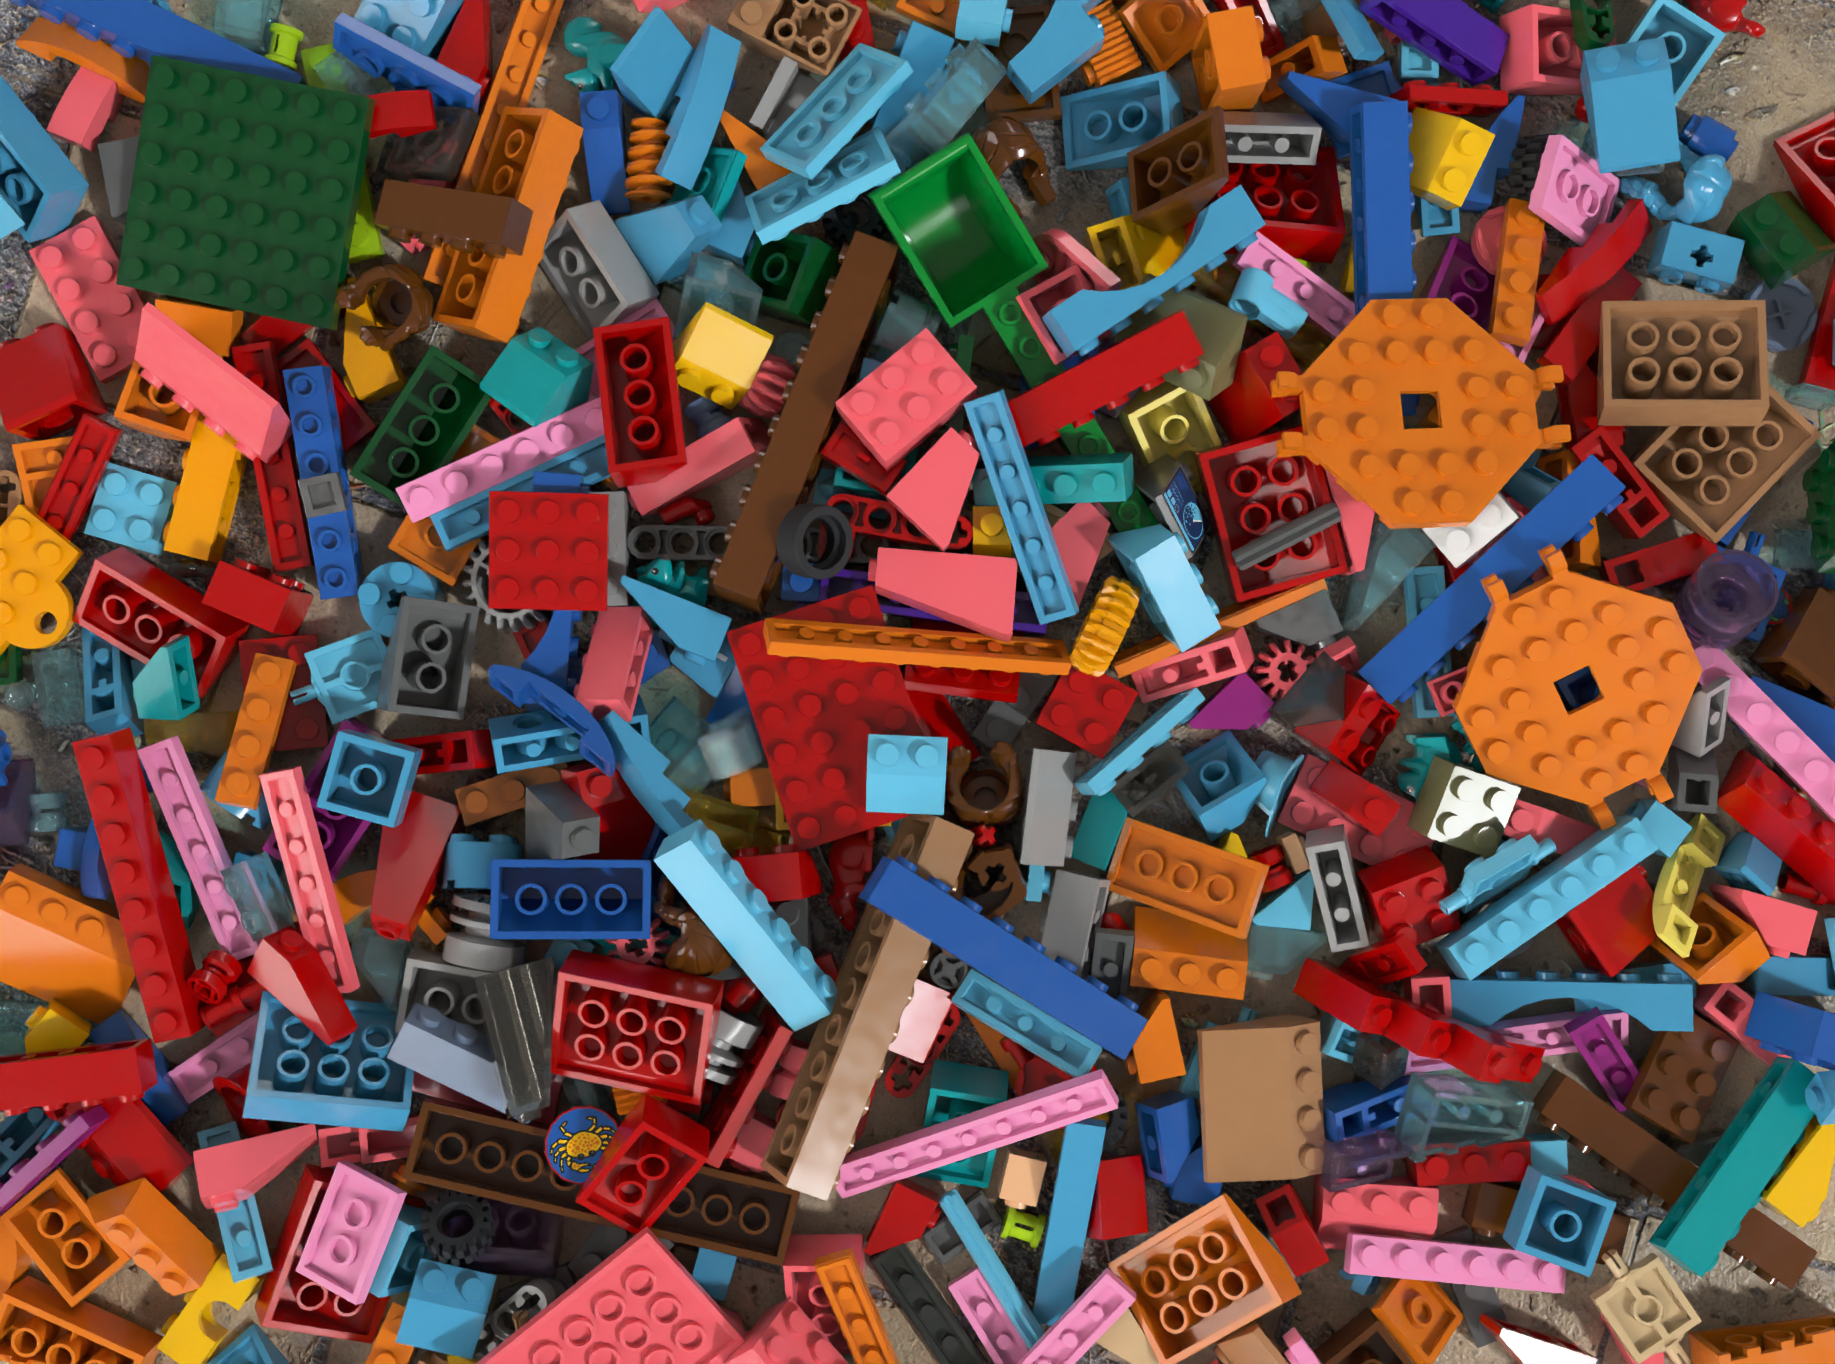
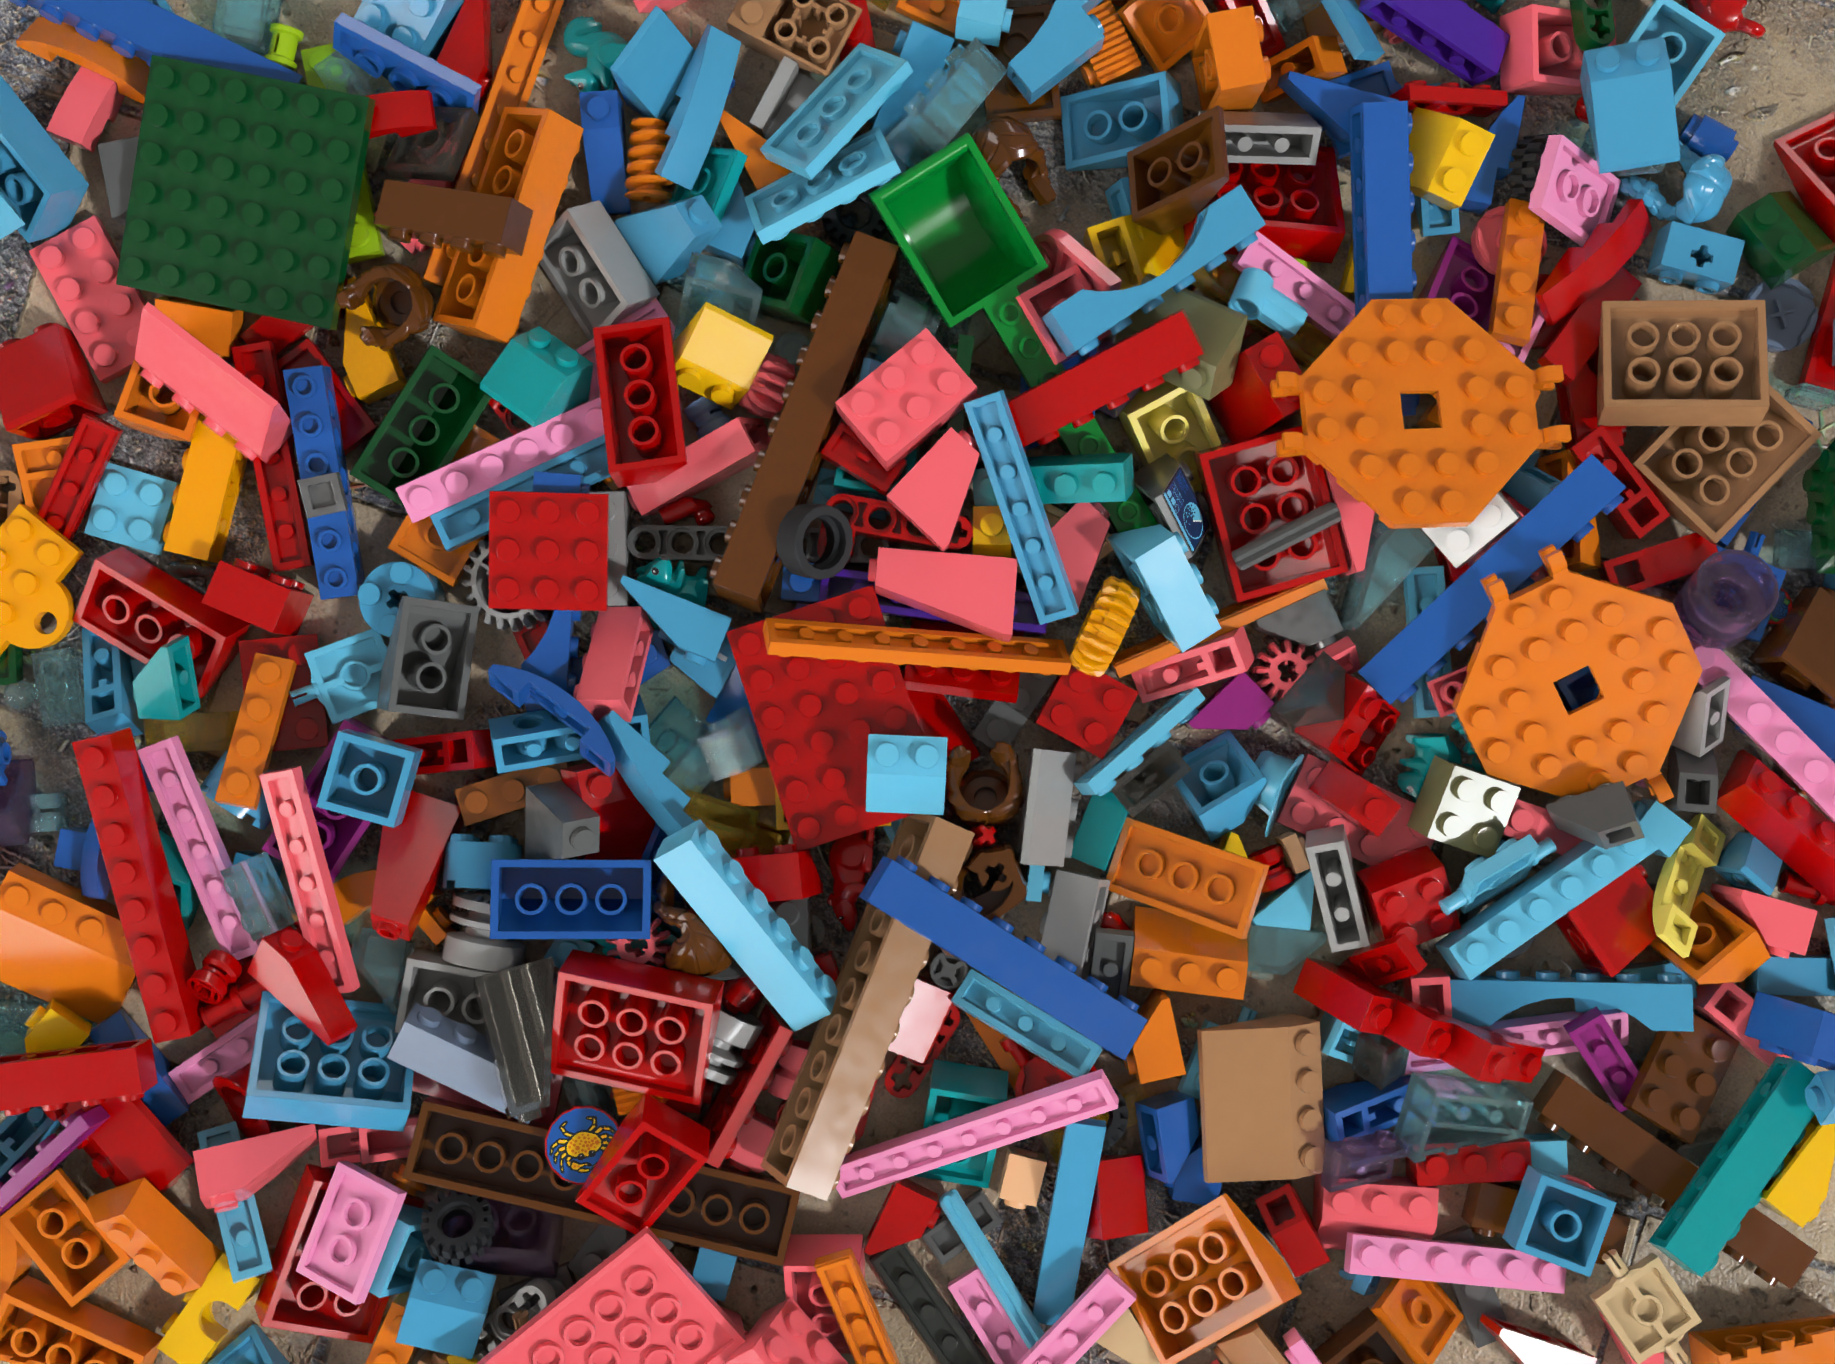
lime bush [999,1206,1046,1249] -> none
medium azure plate [1398,40,1439,83] -> none
none -> dark grey slope [1546,781,1645,849]

